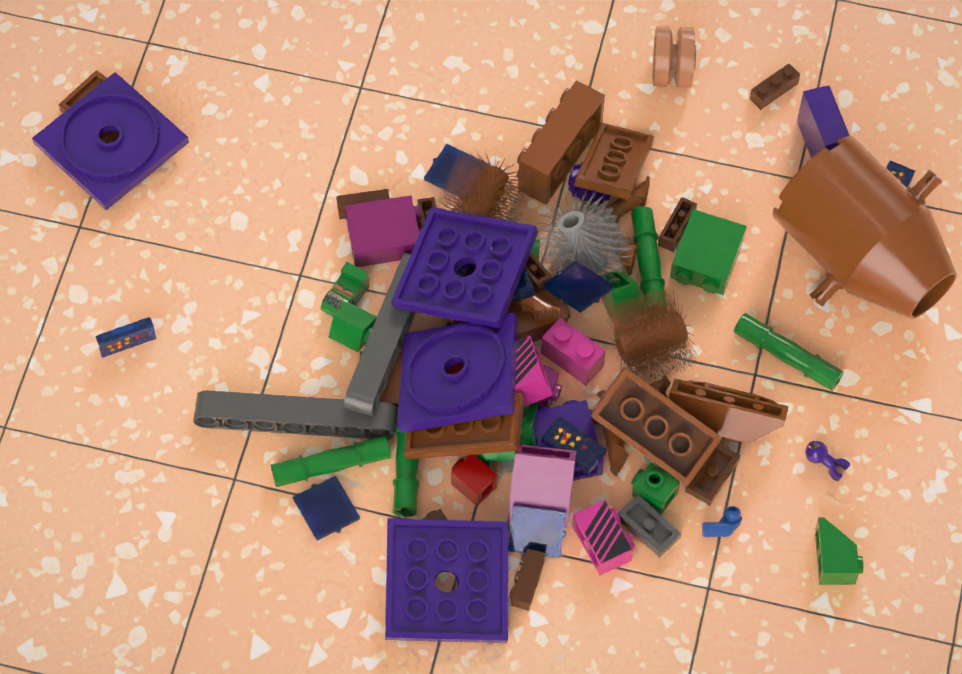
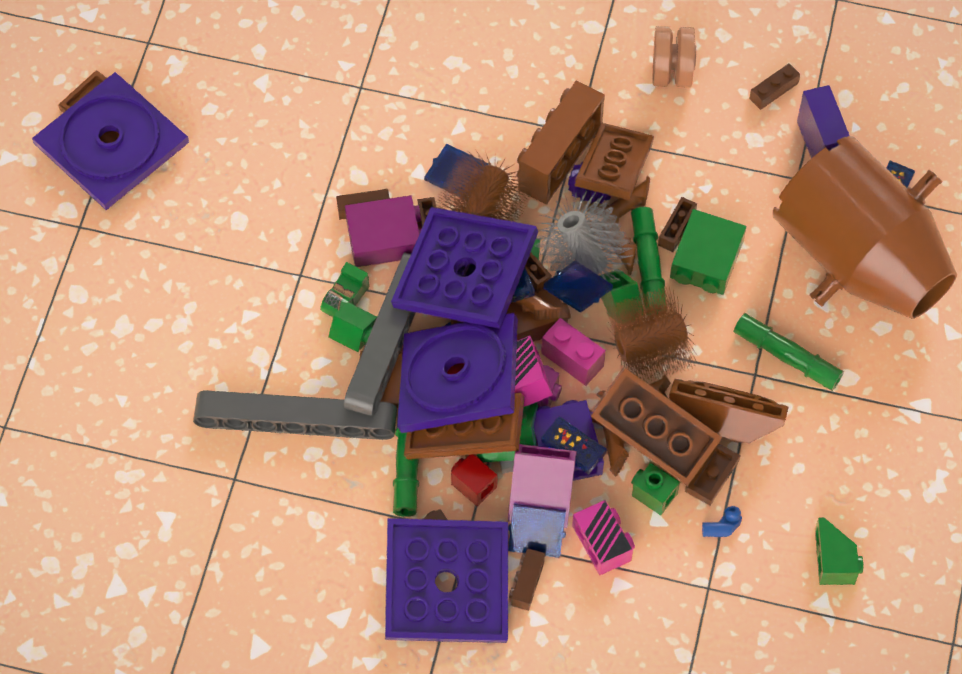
clear blue tile [95,317,157,358] -> none
green piece [270,436,391,487] -> none
clear blue piece [292,476,360,541] -> none
dark grey plate [618,495,681,558] -> none
dark purple arm [805,441,850,481] -> none

